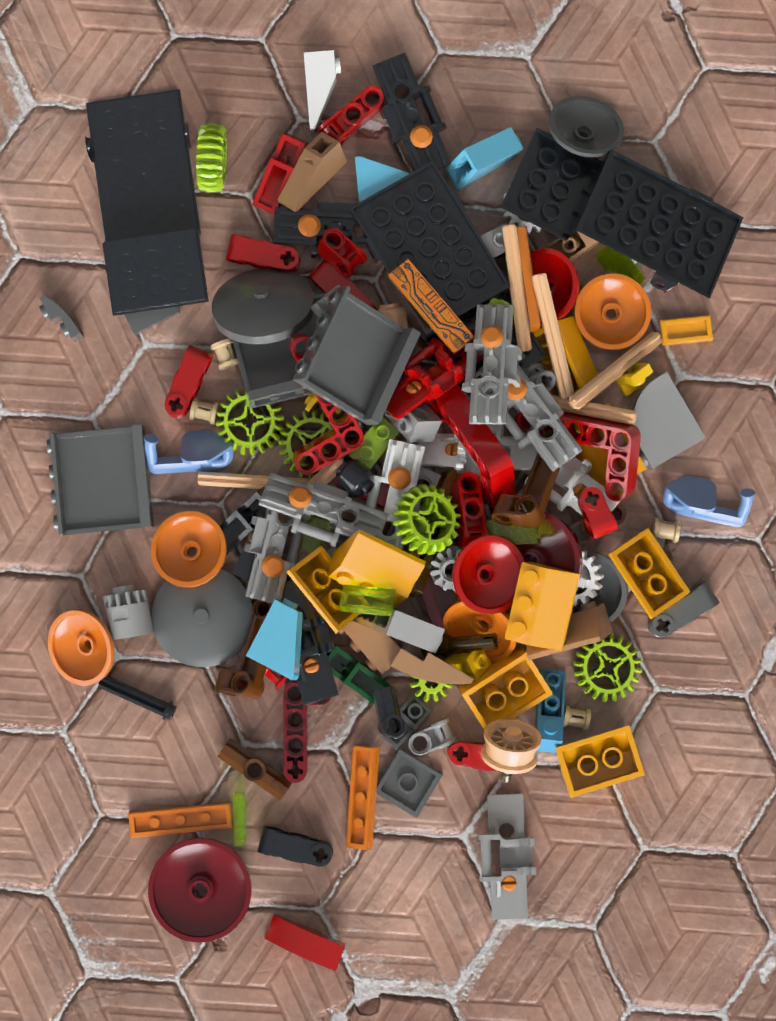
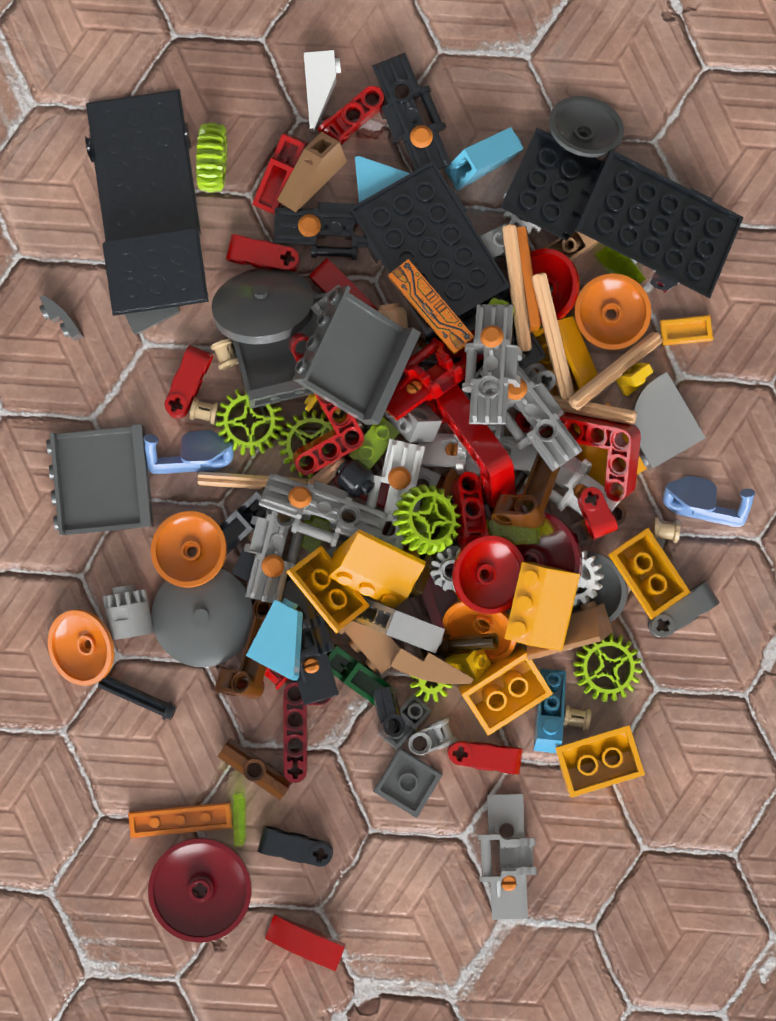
red piece [317,228,367,278] -> none
clear neon green tile [339,584,396,617] -> none
orange tile [346,744,380,850] -> none
light nougat wheel [481,719,541,783] -> none

